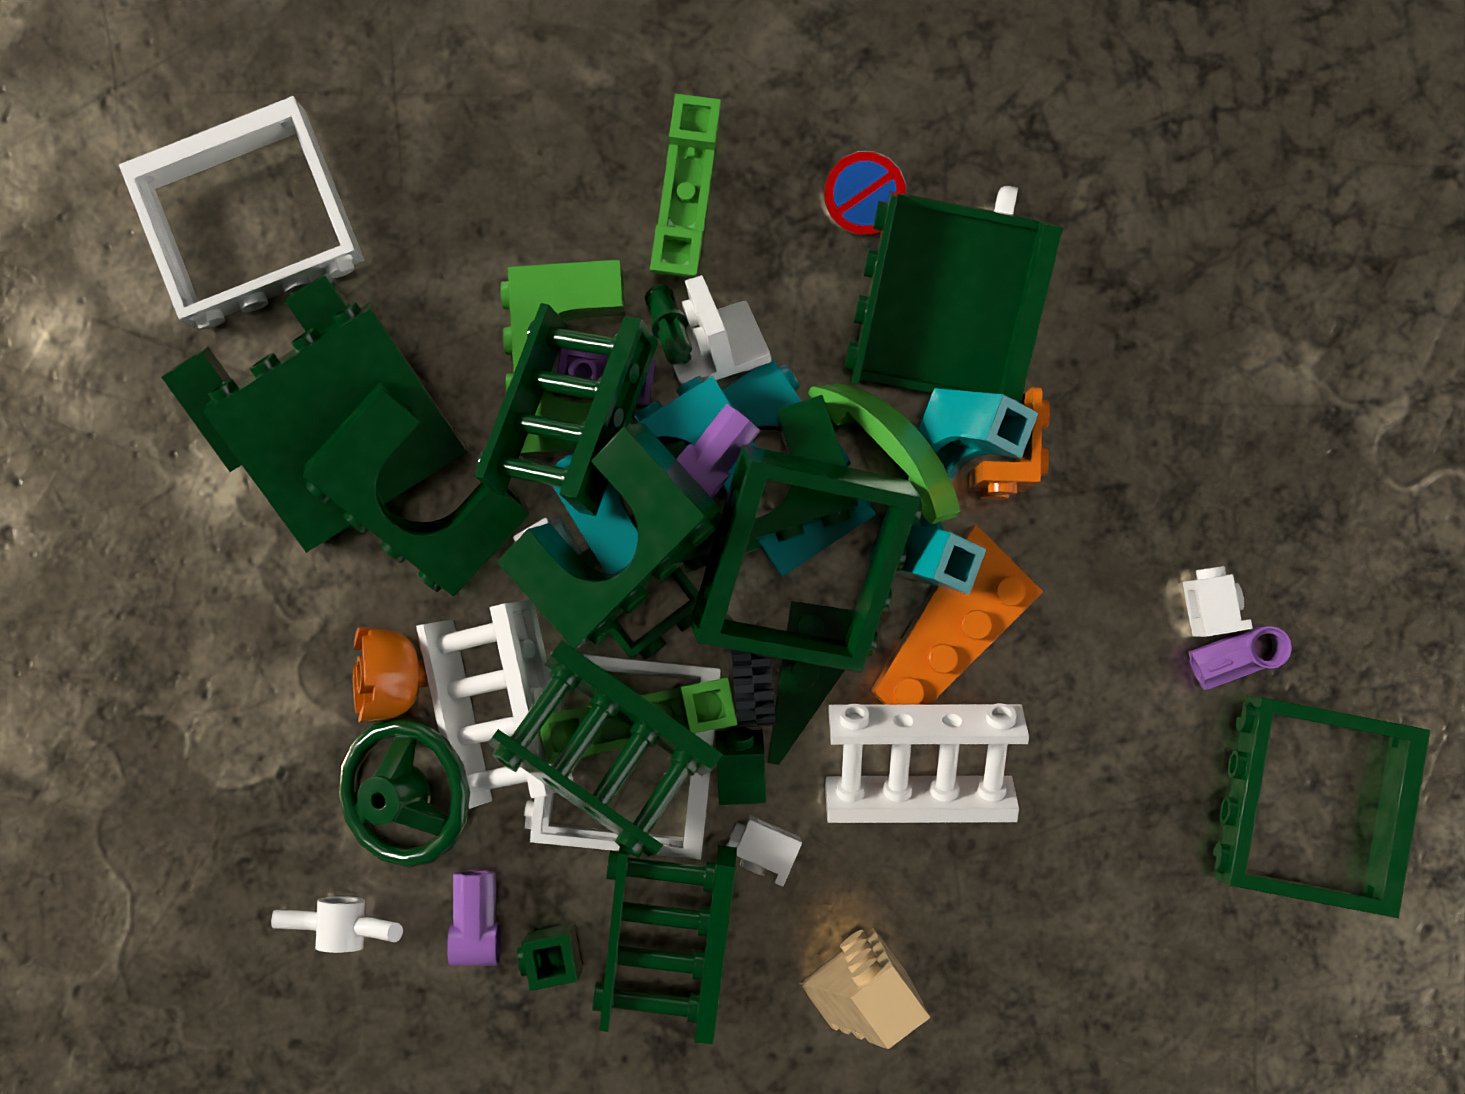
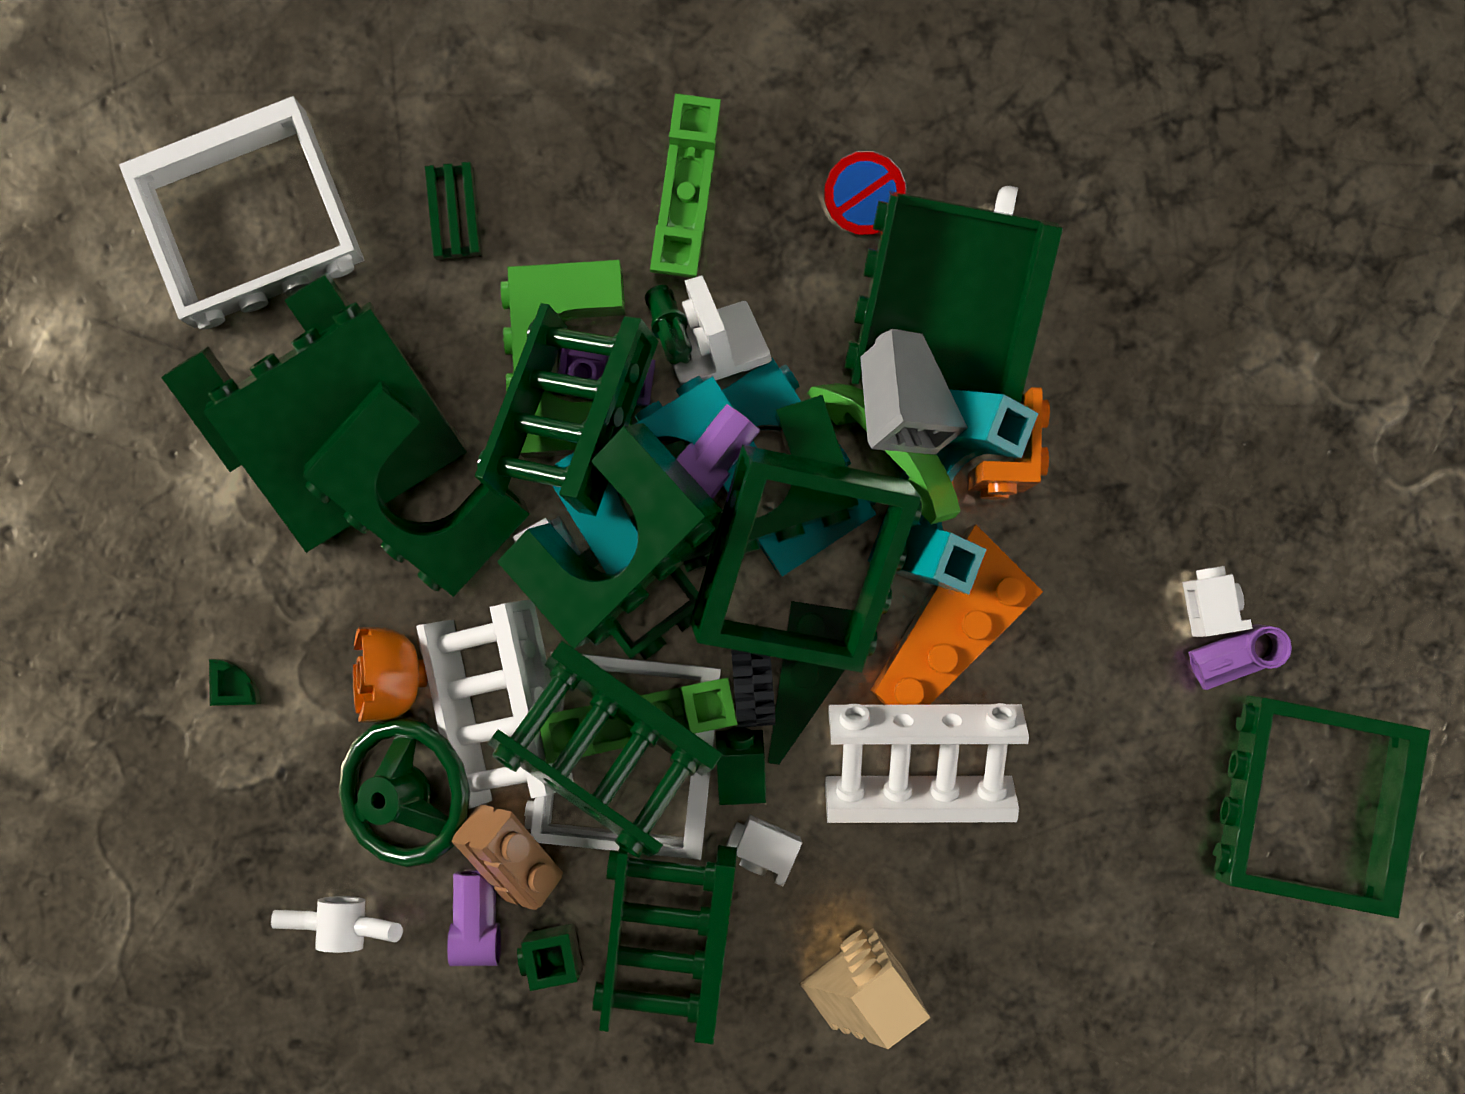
none -> dark green tile [209,659,261,706]
none -> dark green tile [425,161,482,260]
none -> medium nougat brick [452,804,563,910]
none -> light grey slope [860,329,968,455]

